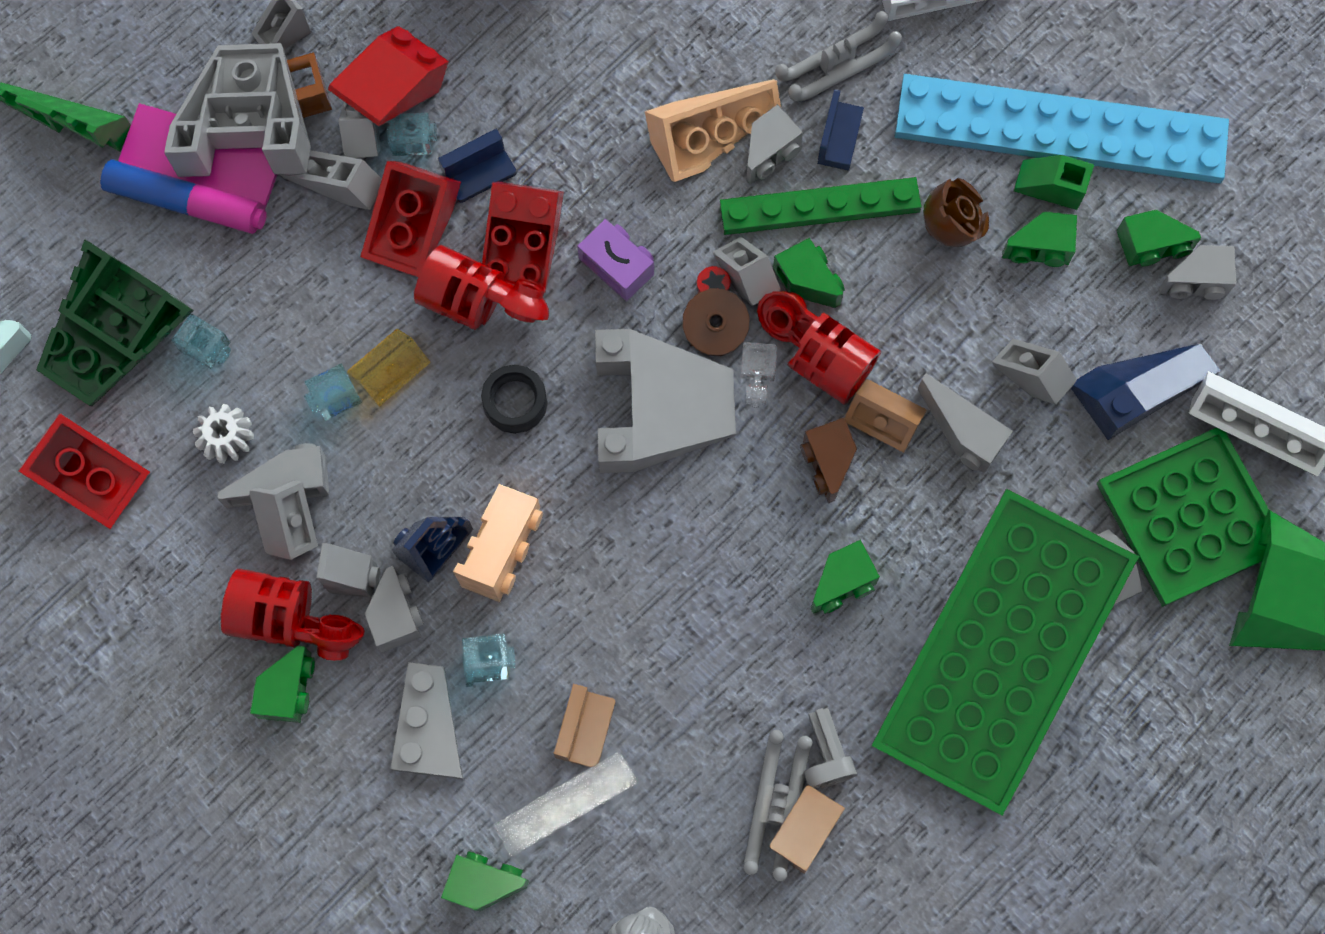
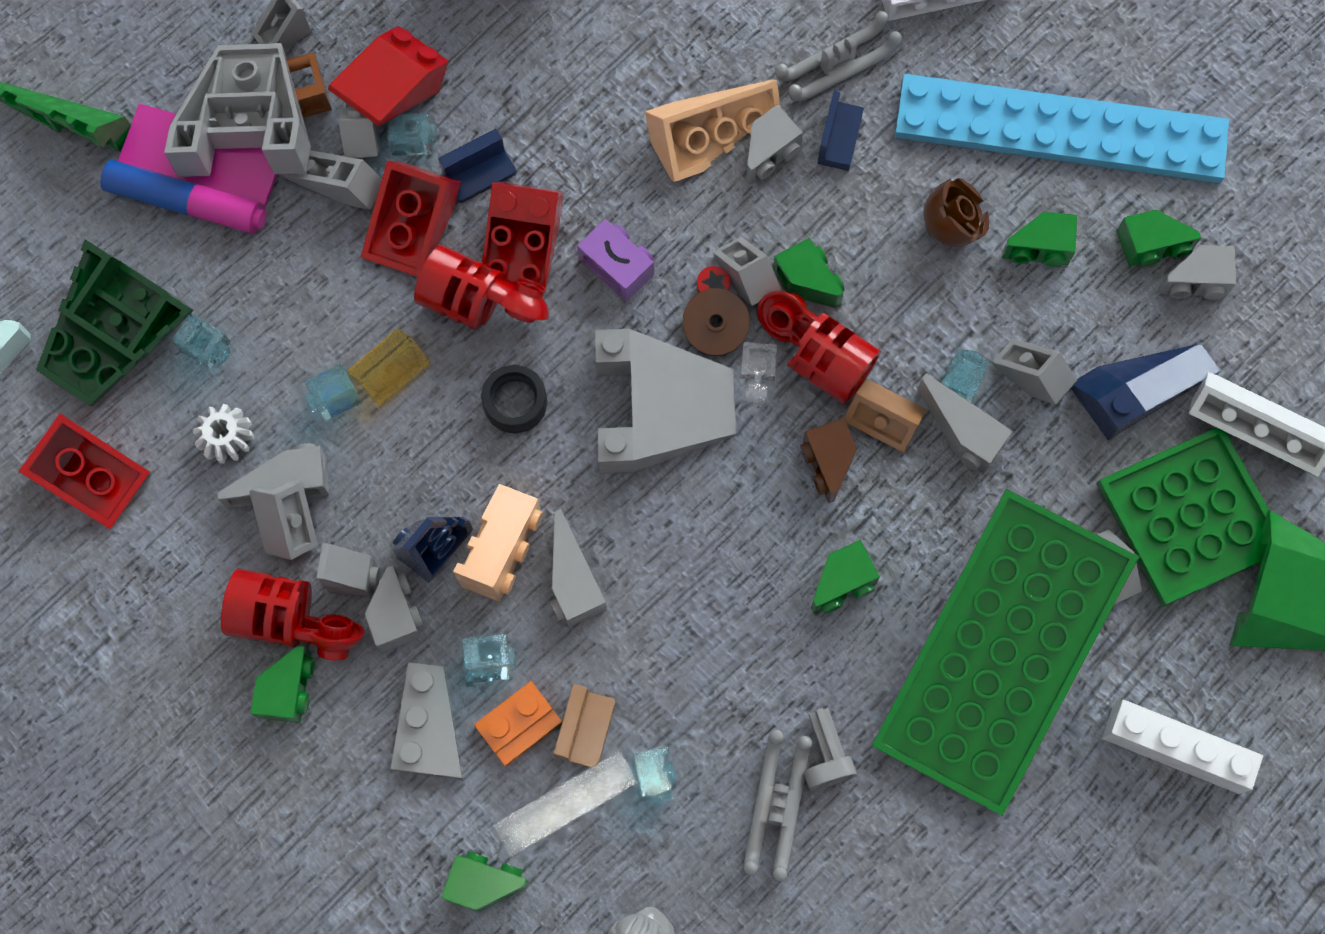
green plate [720,177,922,235] -> none
panel [770,785,845,874] -> none
green slope [1013,155,1094,210] -> none
none -> orange plate [474,681,562,767]
none -> light grey slope [550,509,607,627]
none -> clear light blue brick [633,746,677,805]
none -> clear light blue brick [942,348,990,403]
none -> white brick [1102,699,1263,794]

